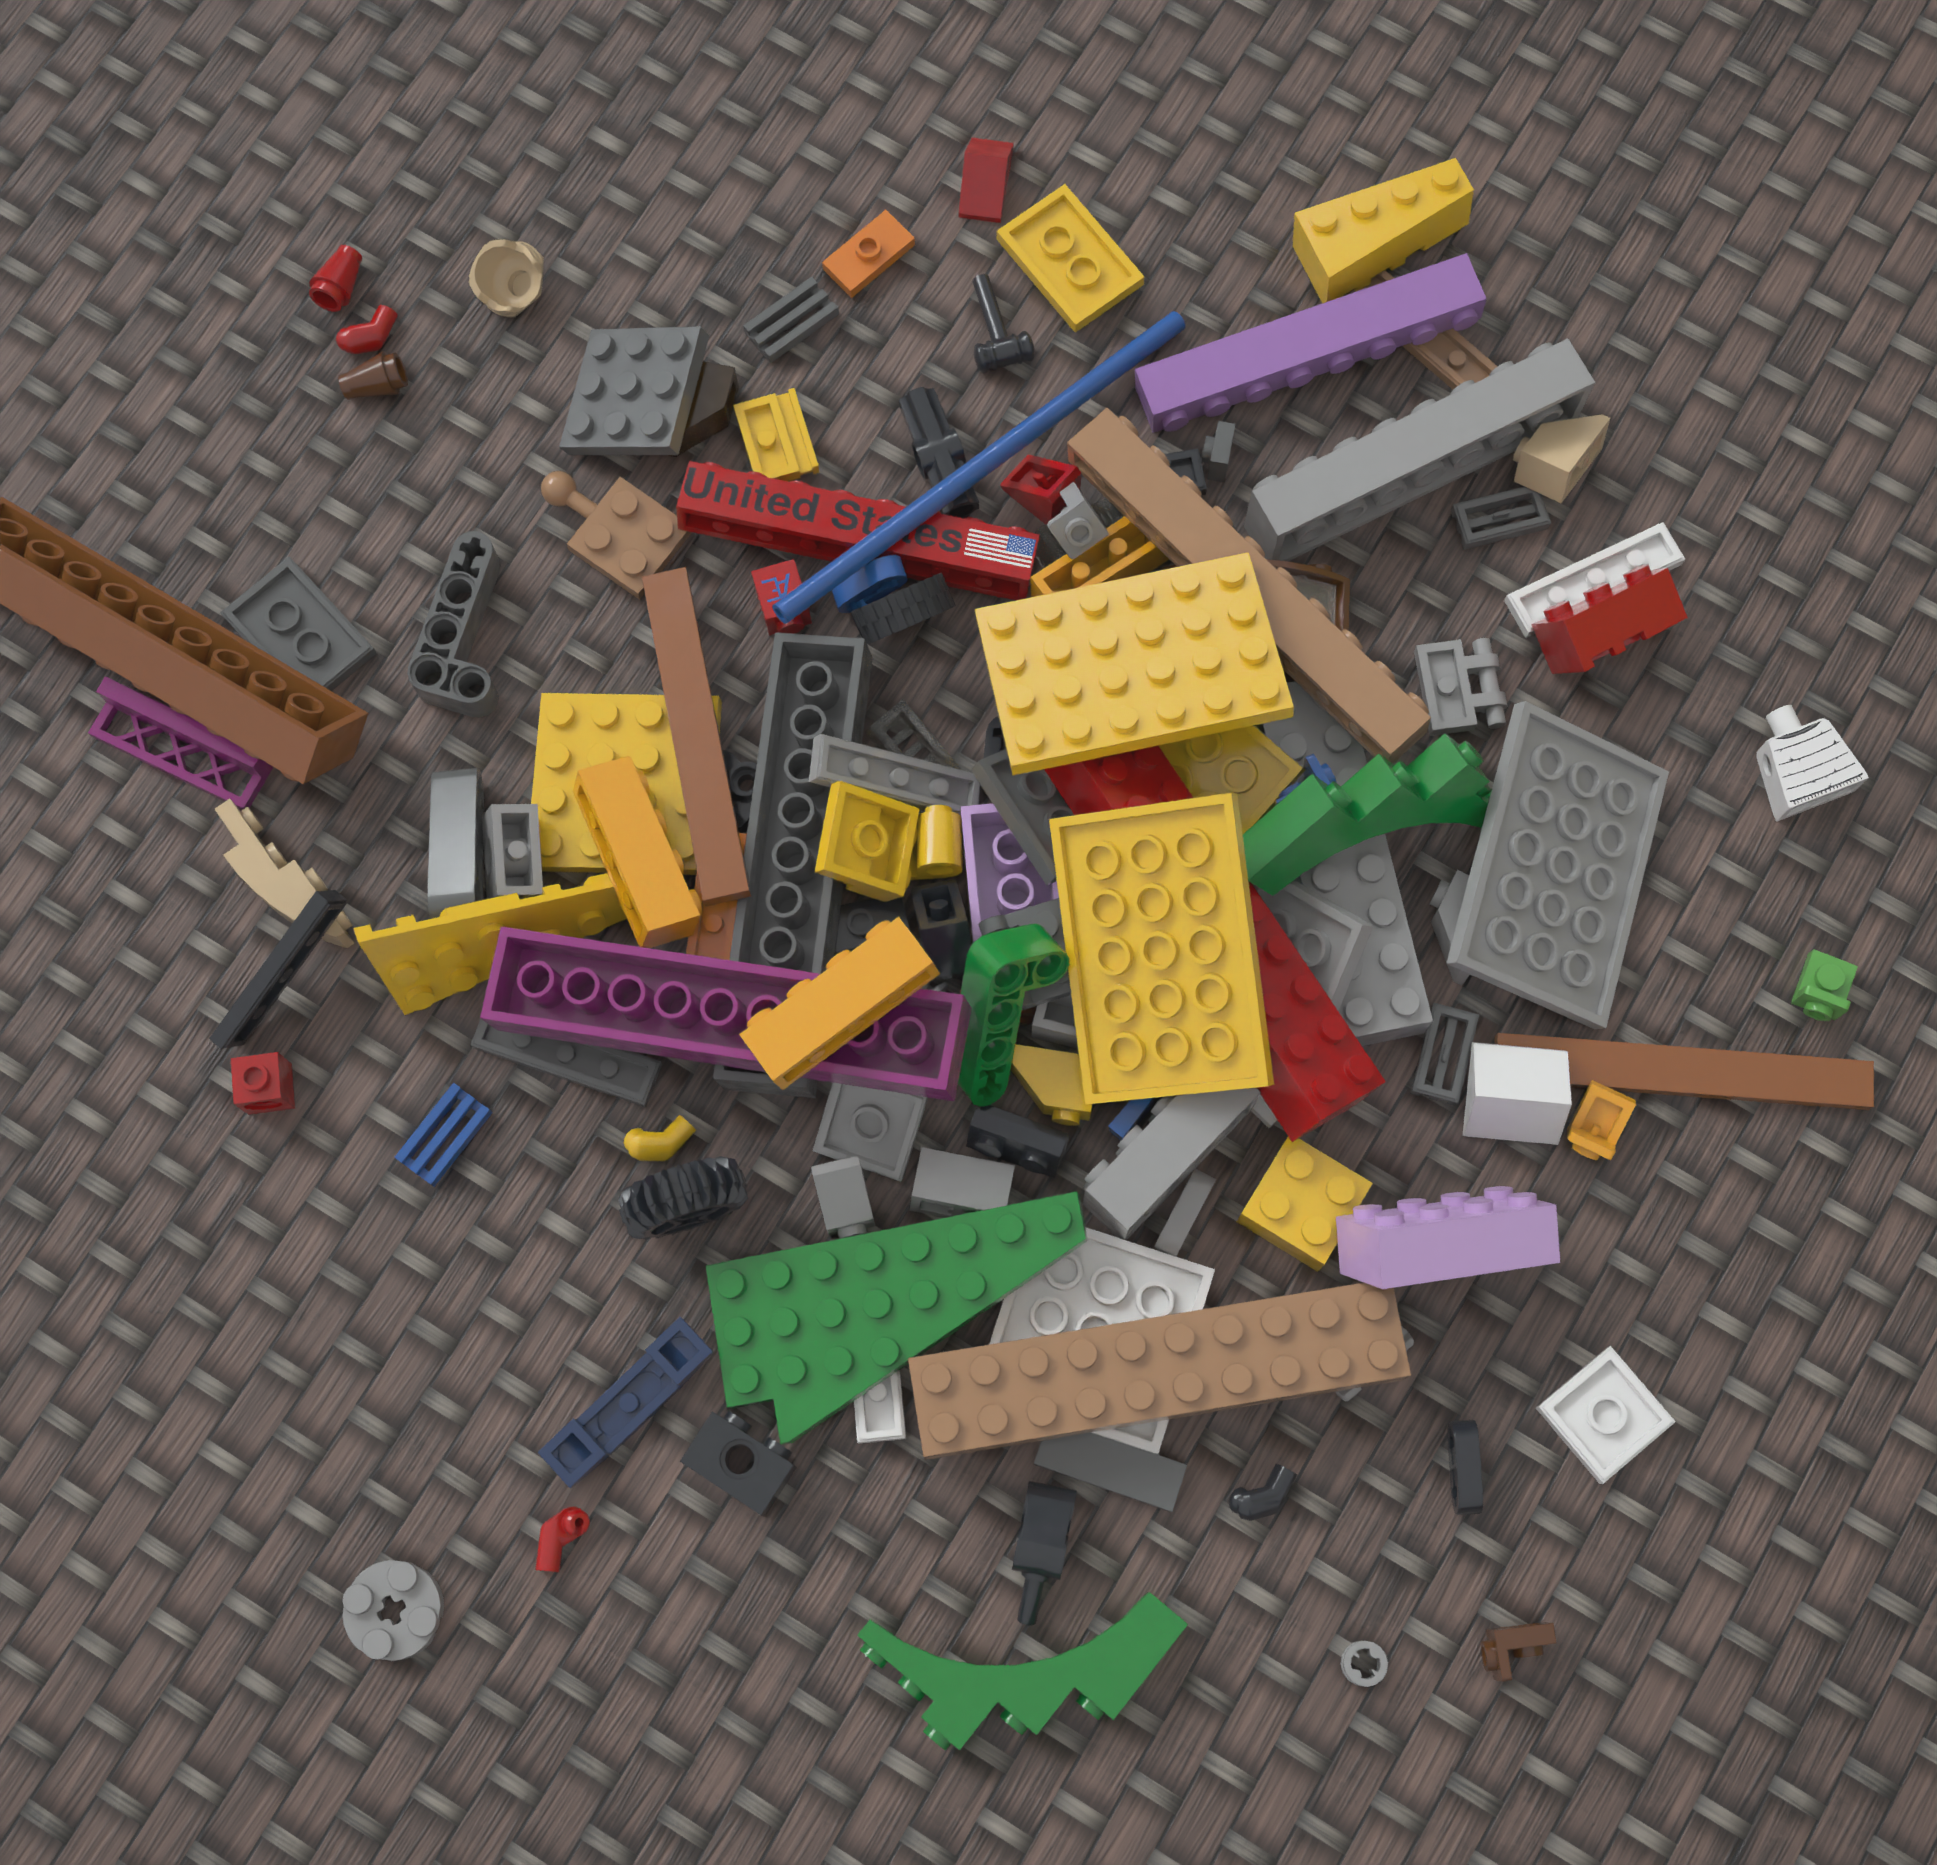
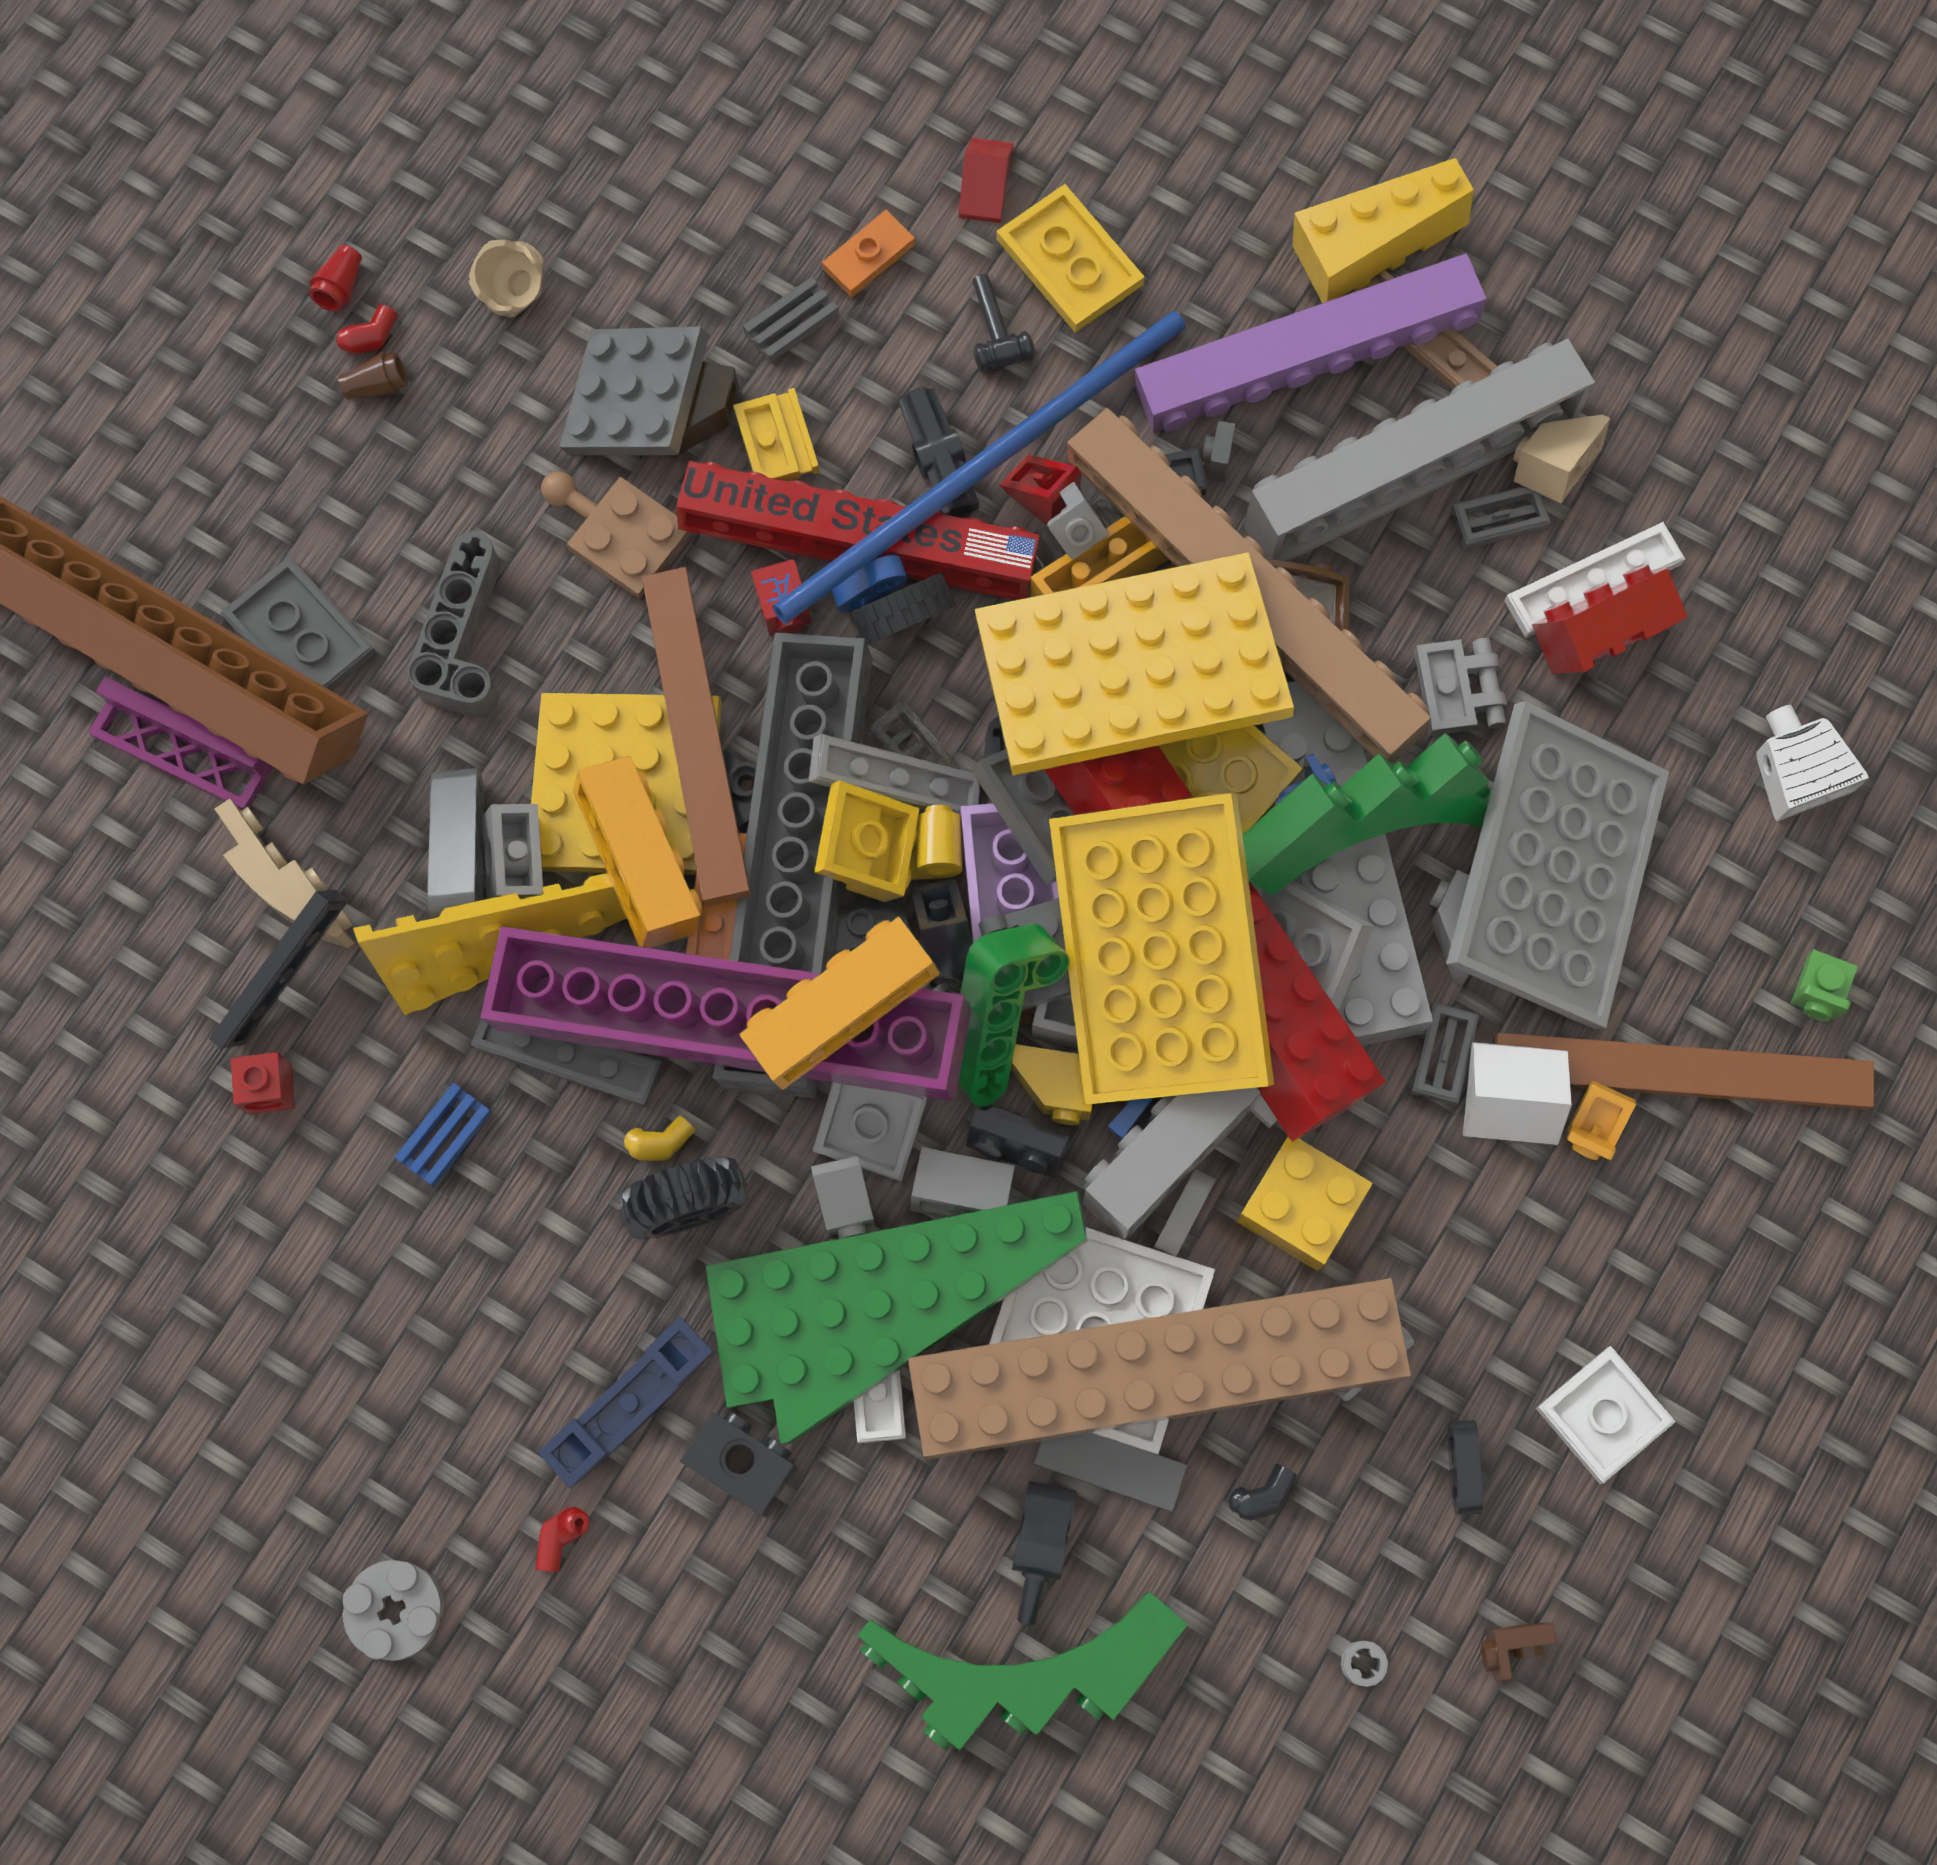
lavender brick [1336,1186,1560,1289] -> none

